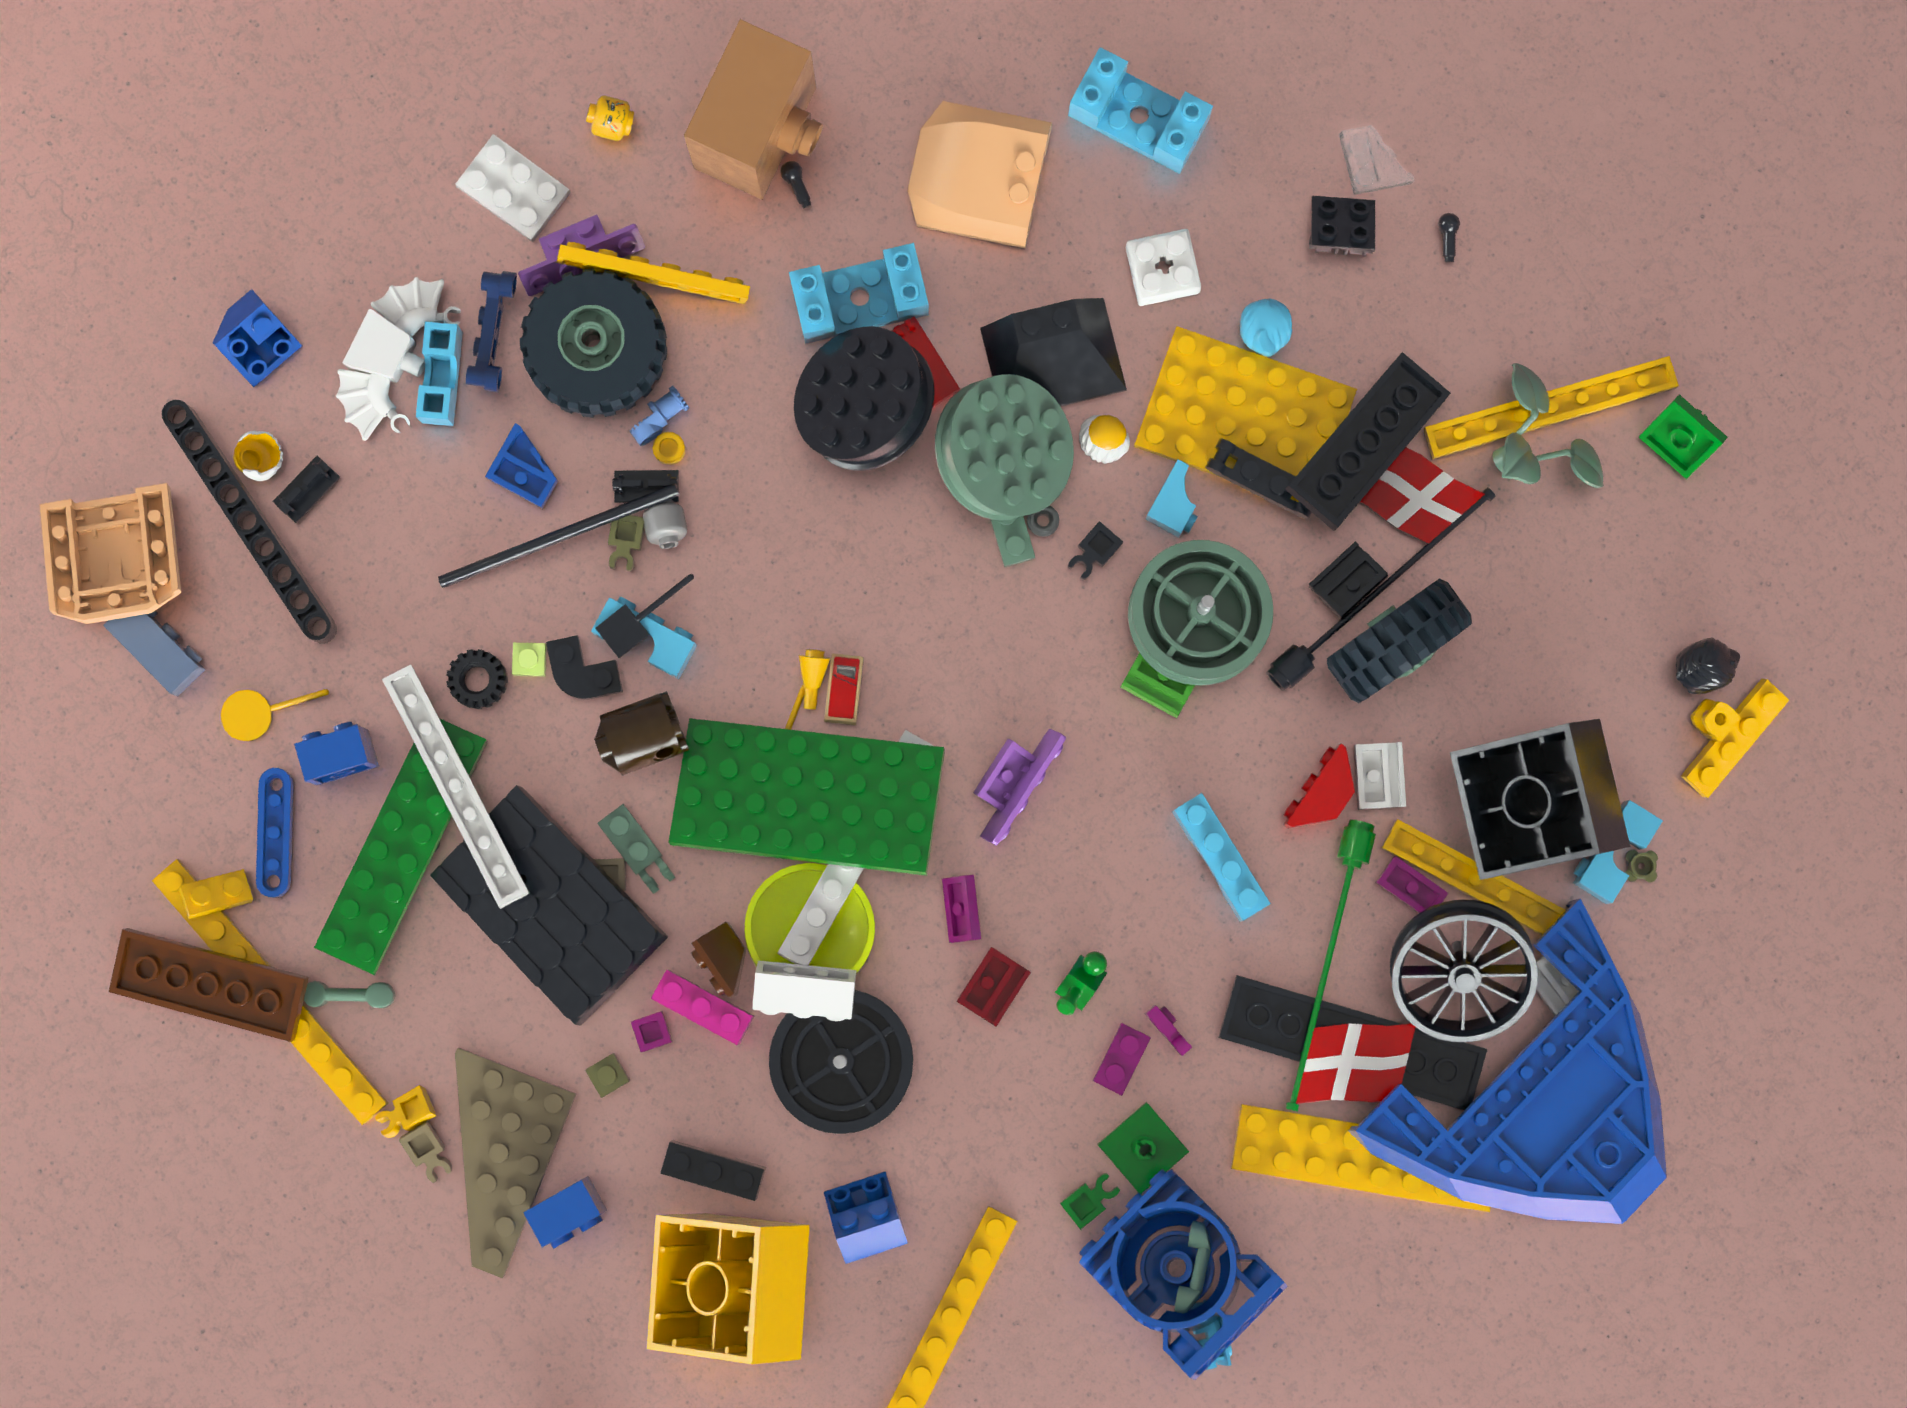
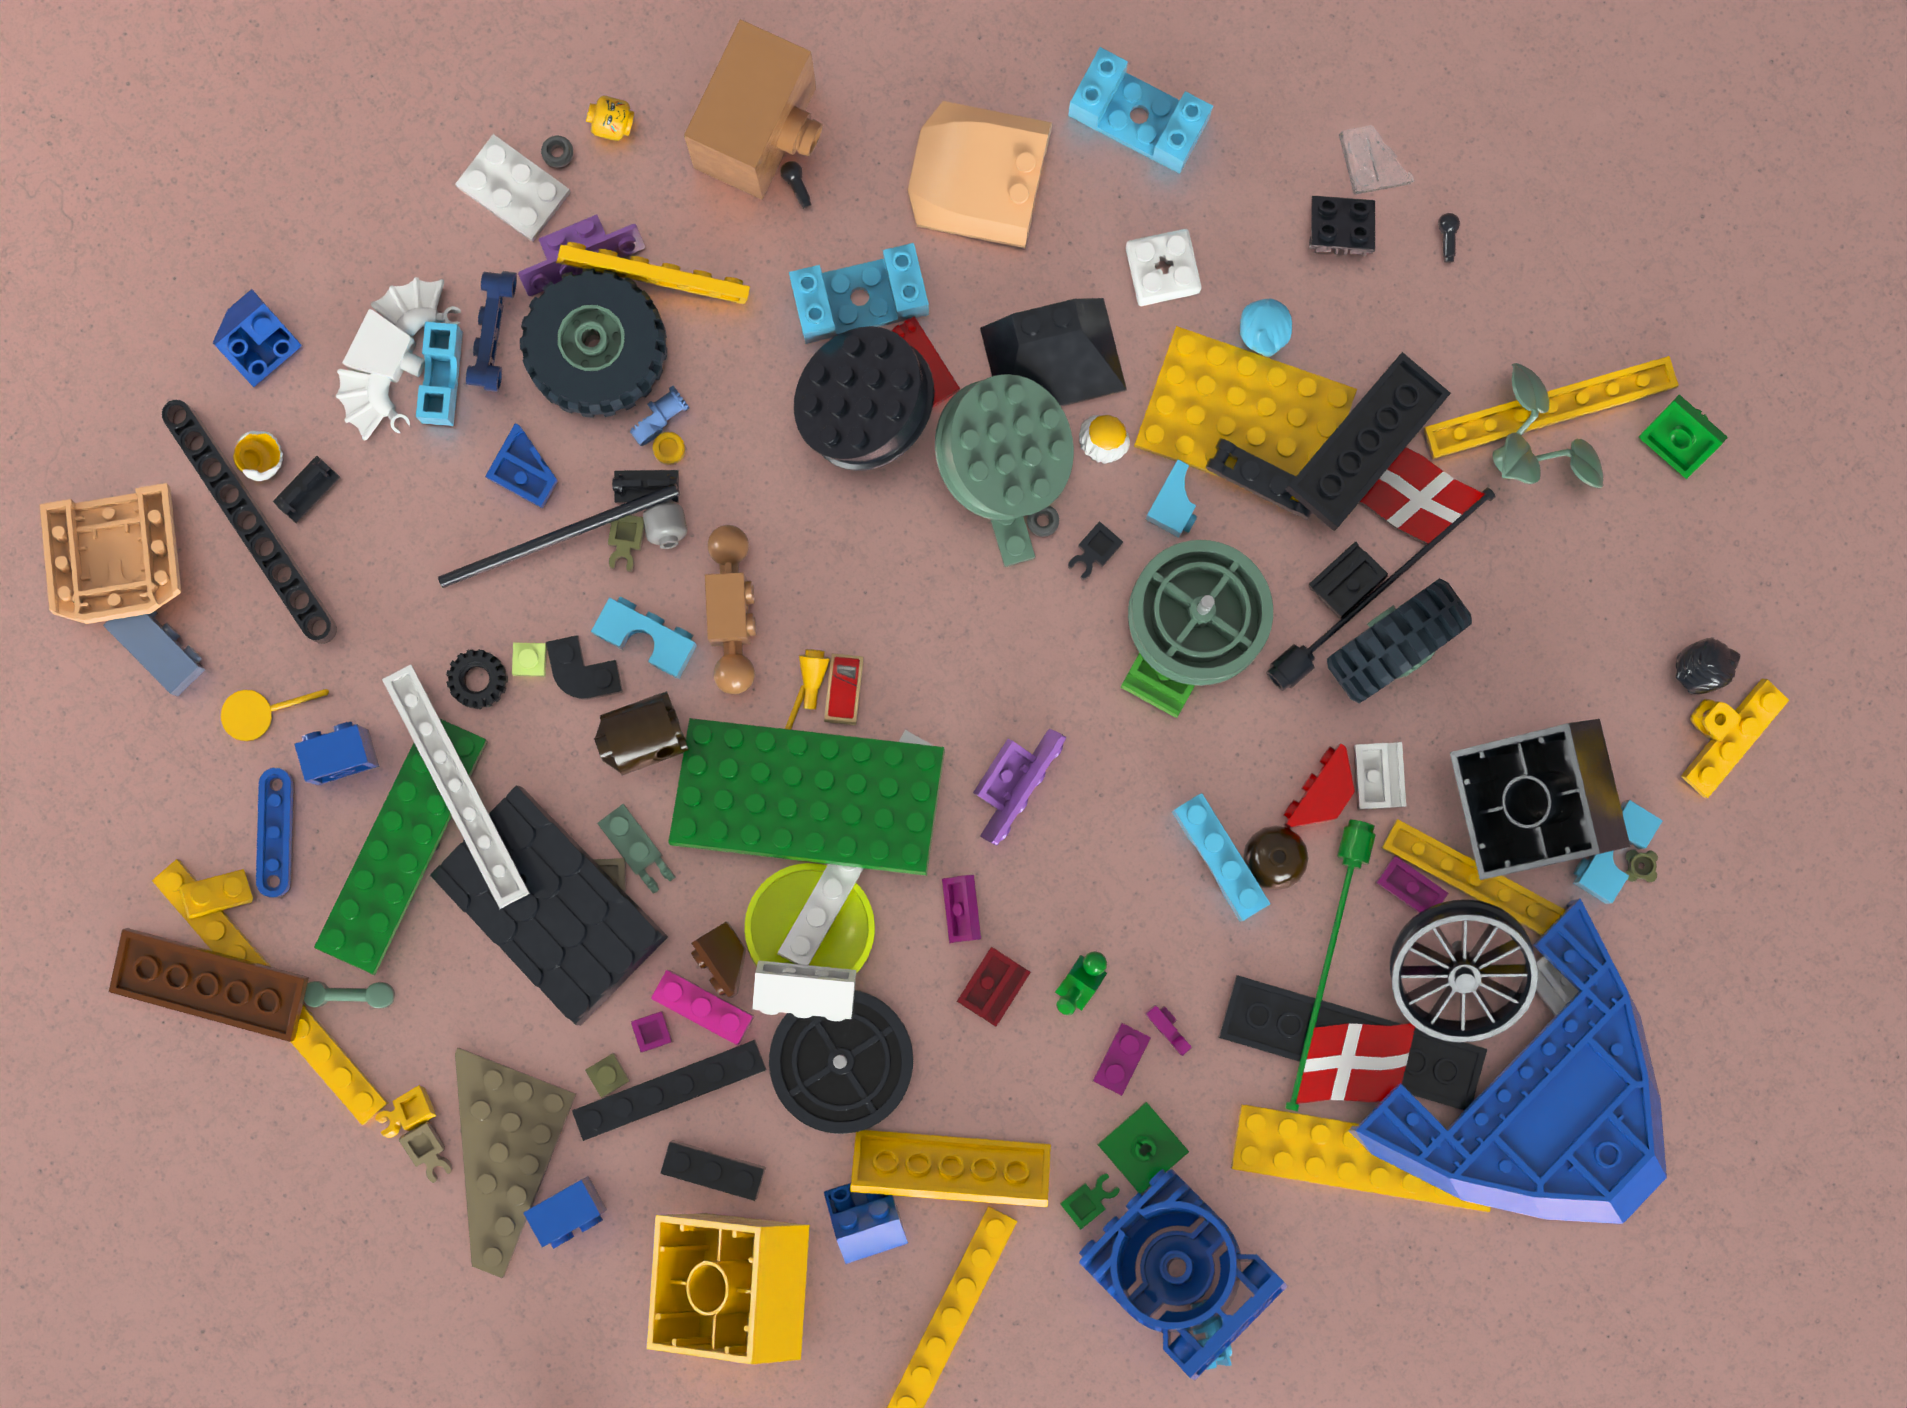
black piece [595,574,694,658] -> none
sand green bar [1174,1221,1211,1314] -> none
none -> dark grey plate [541,135,573,168]
none -> black plate [572,1040,767,1141]
none -> medium nougat brick [705,525,756,695]
none -> yellow plate [850,1130,1051,1207]
none -> dark brown cylinder [1243,825,1309,890]

